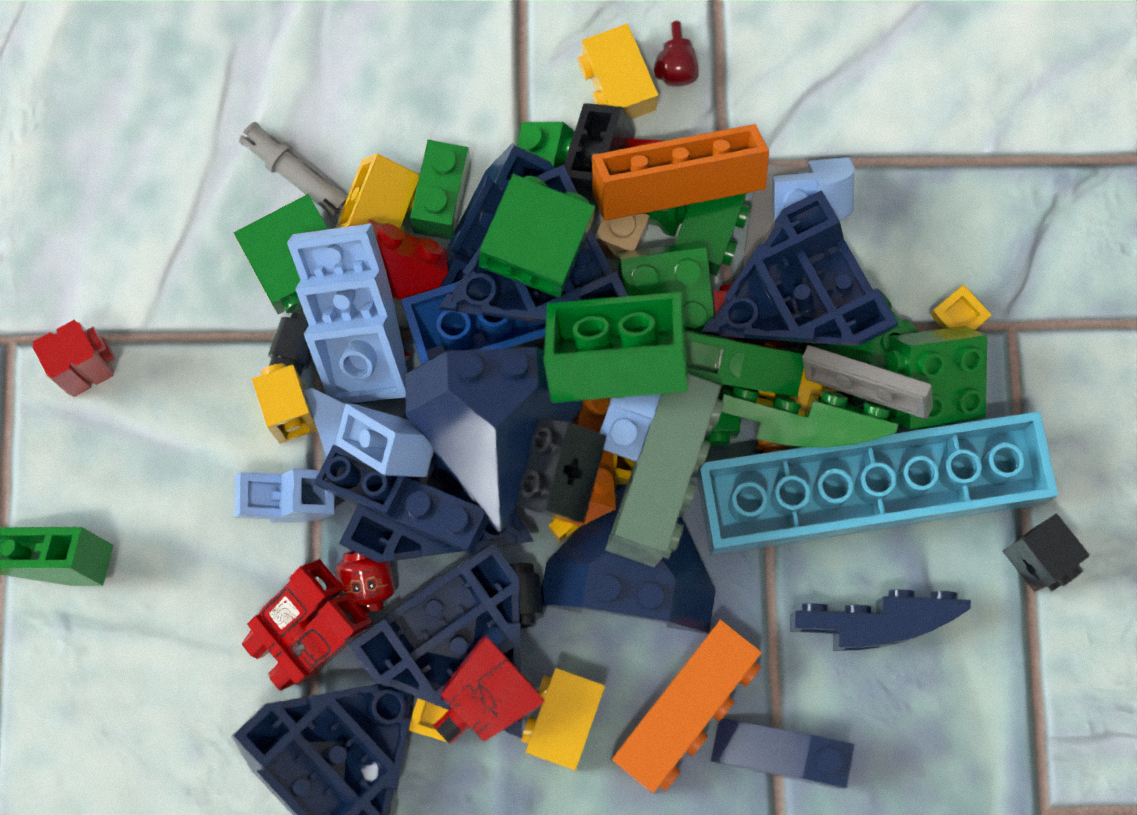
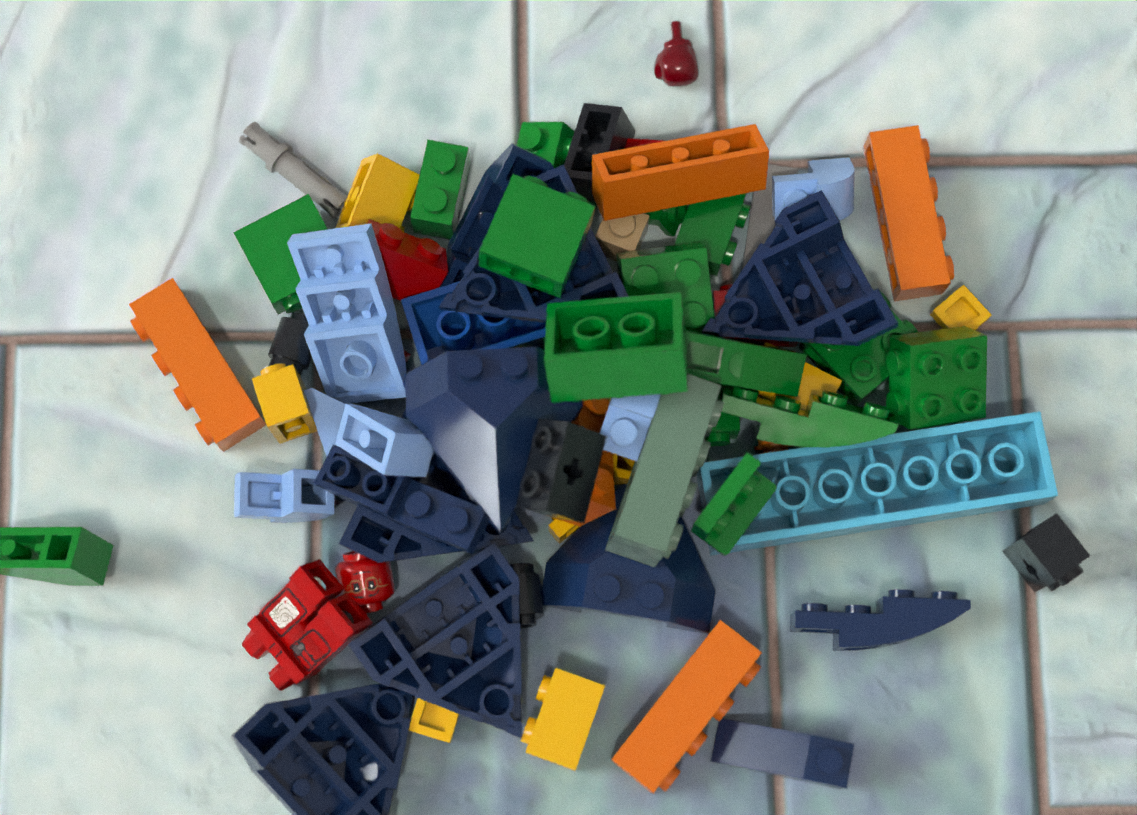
red brick [32,320,116,397] -> none
red torso [433,634,545,745] -> none
yellow brick [577,23,658,120] -> none
light grey tile [802,345,933,419] -> none
none -> orange brick [129,278,266,452]
none -> green bracket [690,452,777,556]
none -> orange brick [863,125,954,302]

